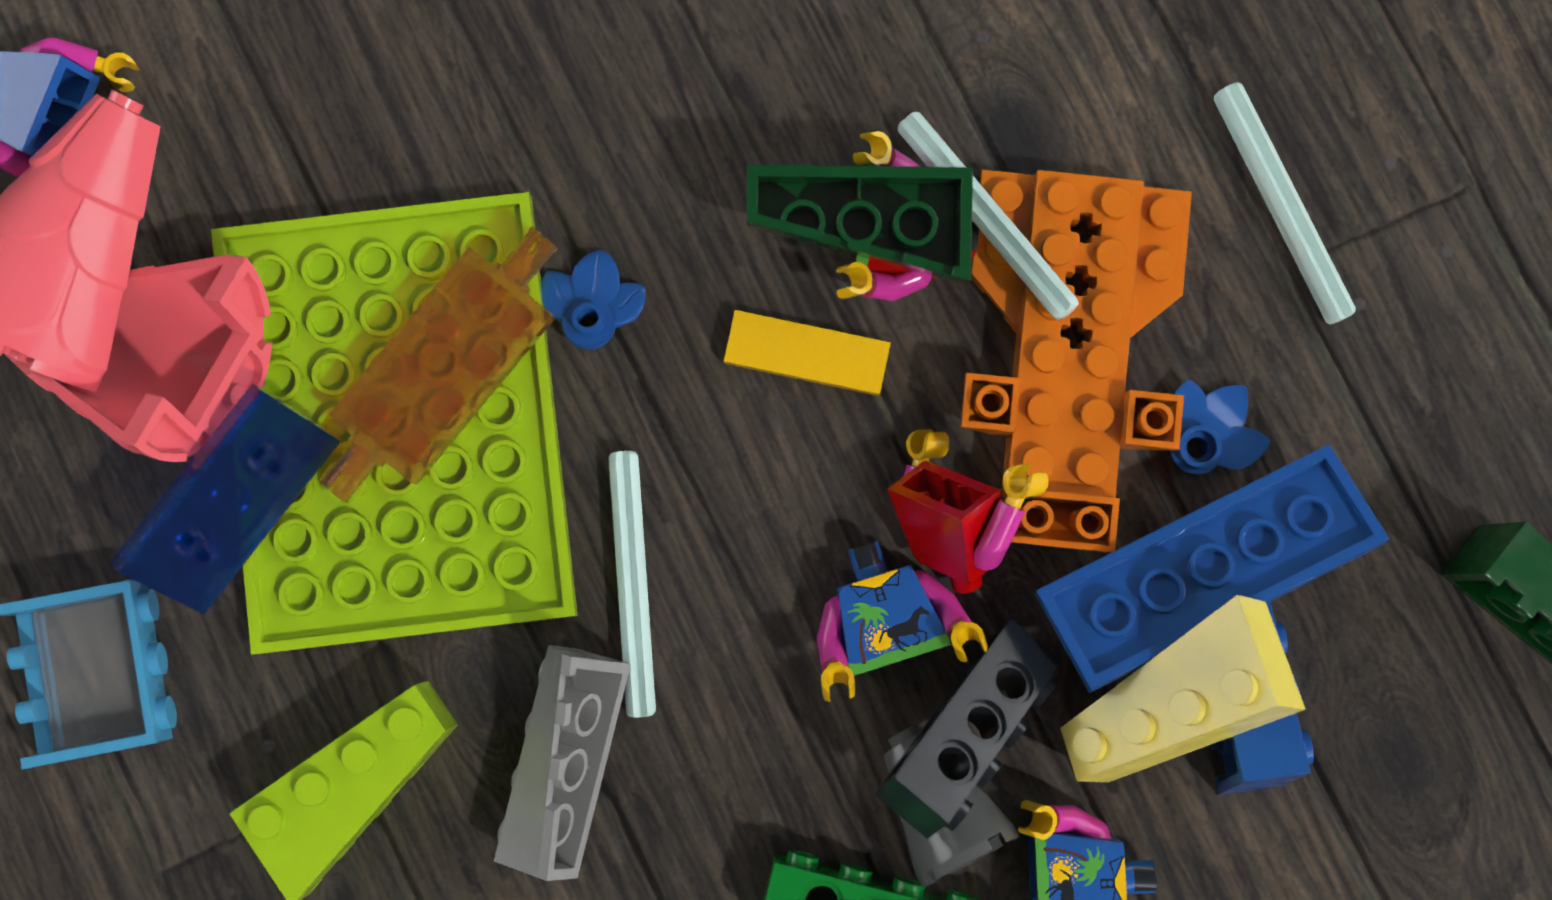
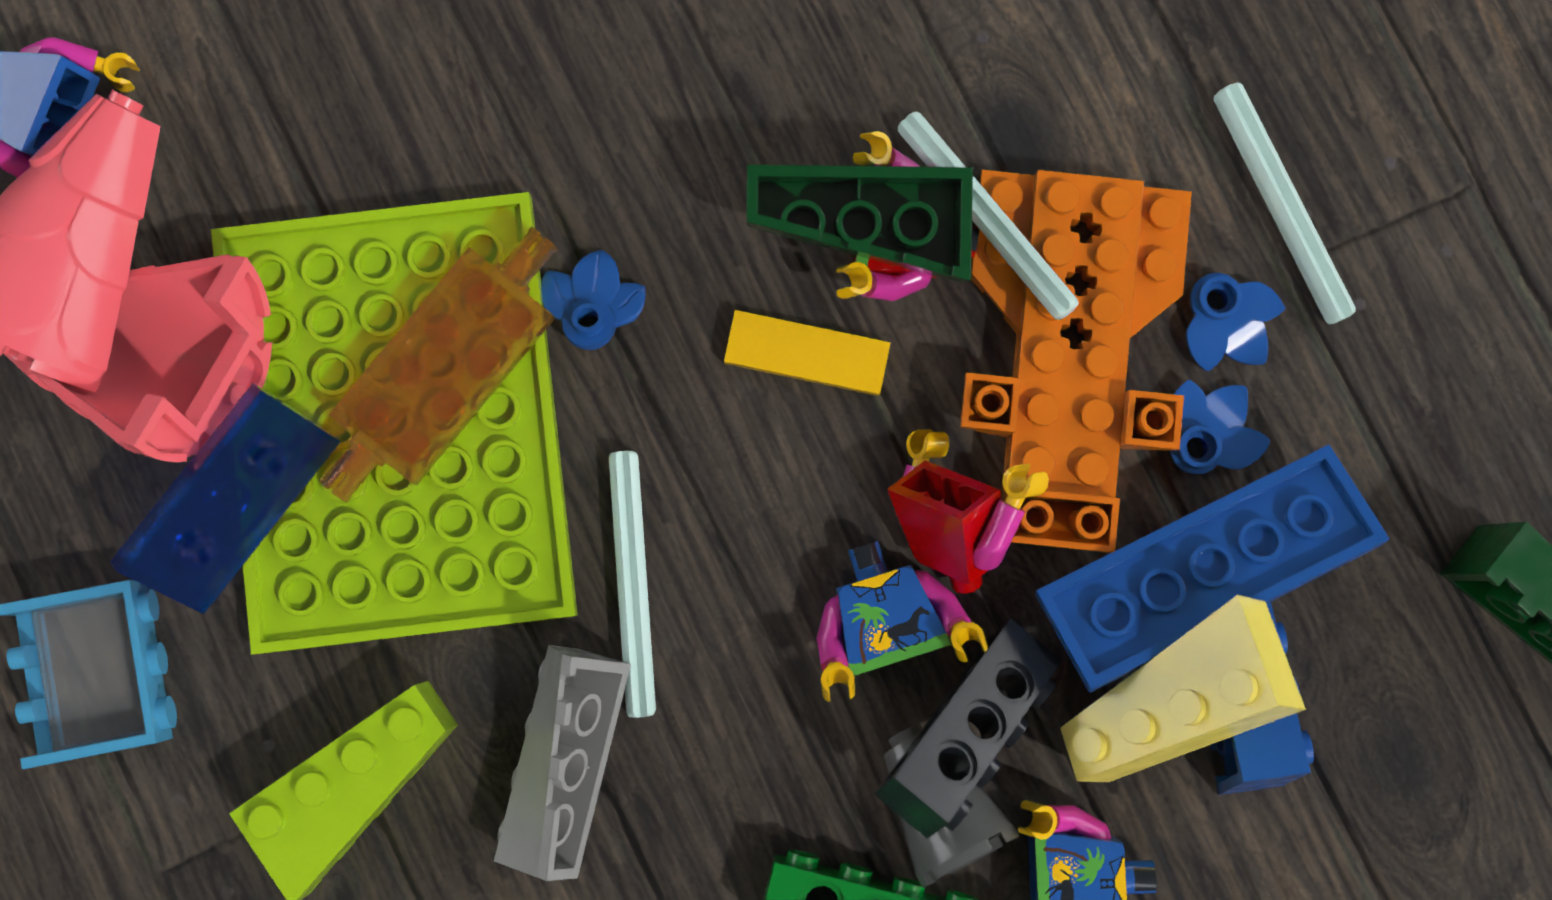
none -> blue plate [1186,273,1285,371]

